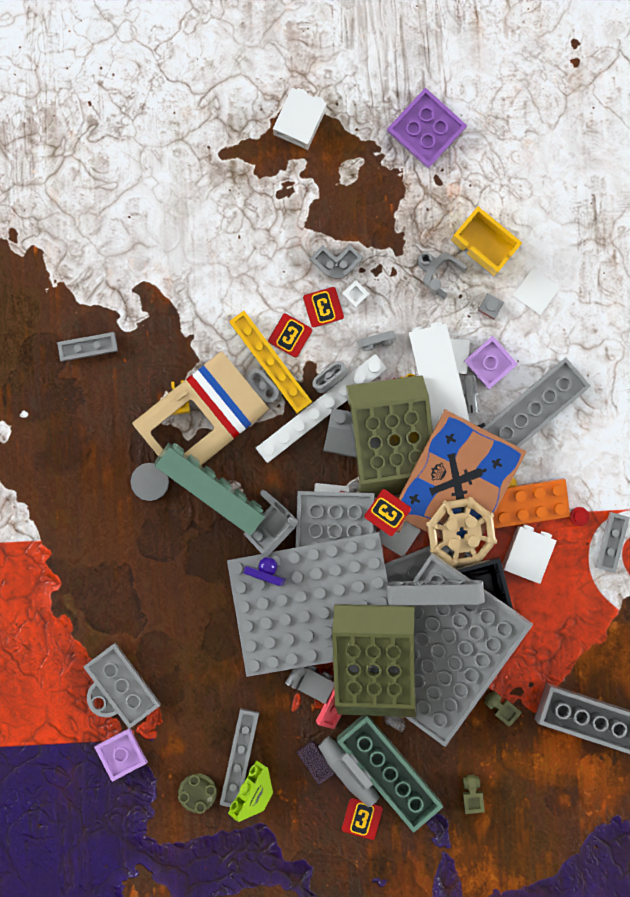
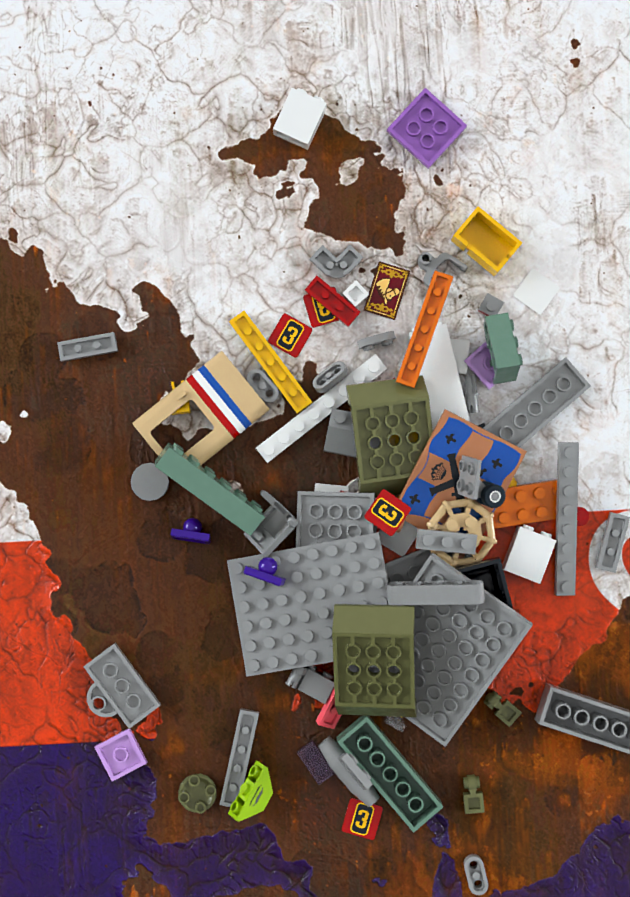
none -> dark purple tile [170,518,211,545]
none -> red plate [305,276,361,327]
none -> sticker [364,261,410,320]
none -> orange plate [396,271,453,389]
none -> light grey plate [415,528,477,555]
none -> light grey plate [456,455,506,508]
none -> light grey plate [463,854,488,895]
none -> sand green wedge [483,313,523,384]
none -> light grey plate [554,442,579,596]

